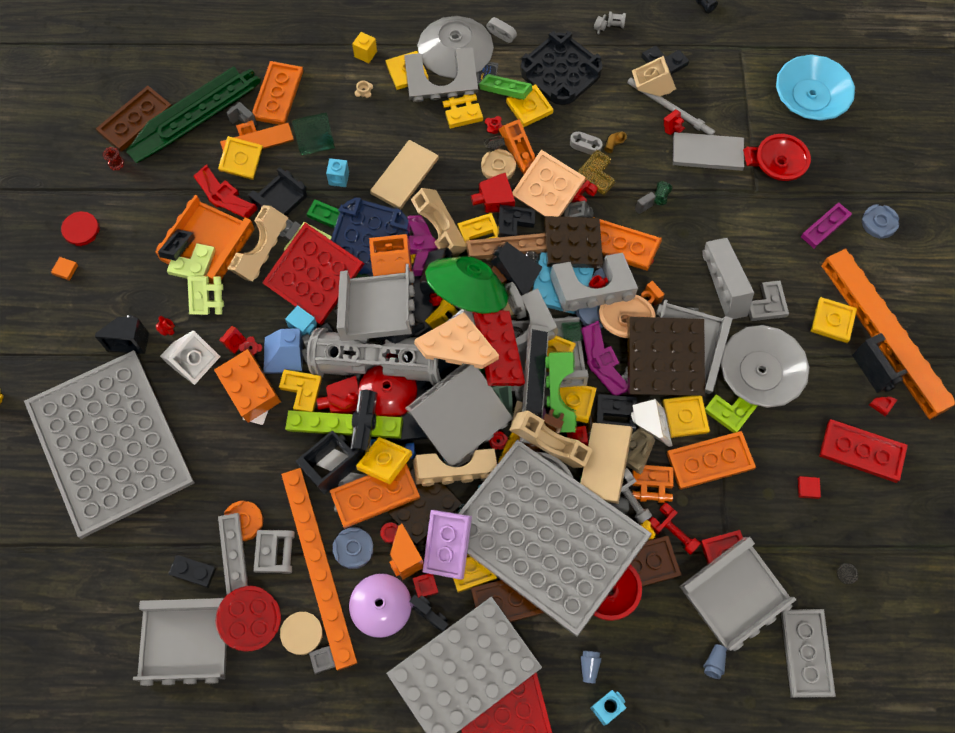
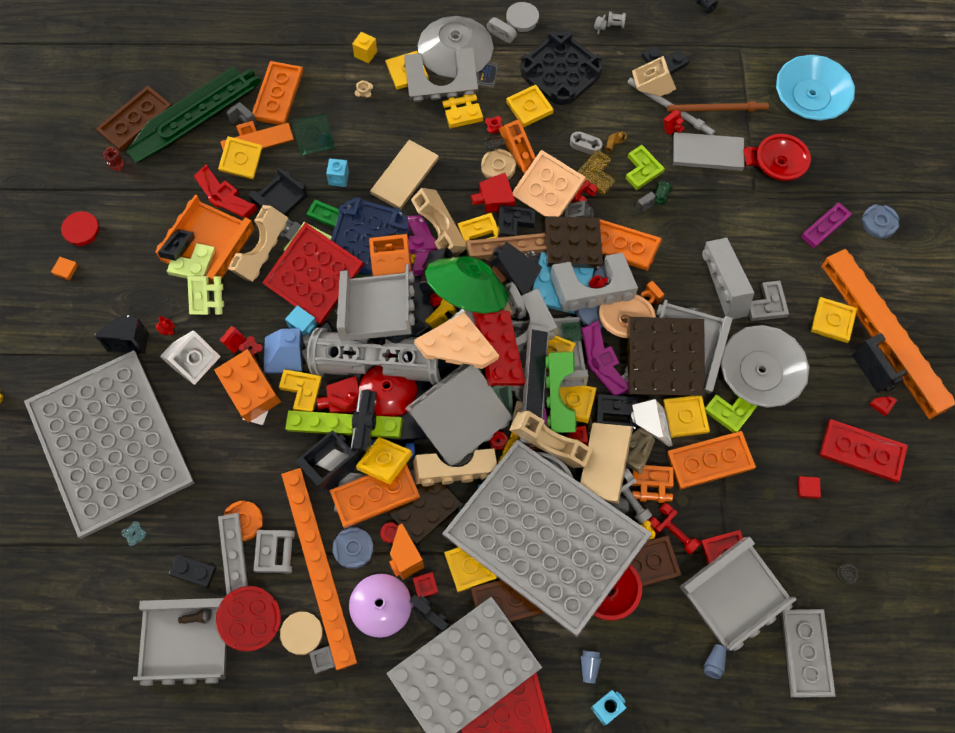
lavender tile [423,510,472,580] -> none
bright green plate [479,74,533,100] -> none
reddish brown tile [543,409,564,434] -> none
none -> clear light blue plate [121,521,146,546]
none -> dark brown piece [178,609,211,624]
none -> light grey tile [506,2,539,32]
none -> lime plate [625,145,665,190]
none -> dark orange bar [667,101,769,112]

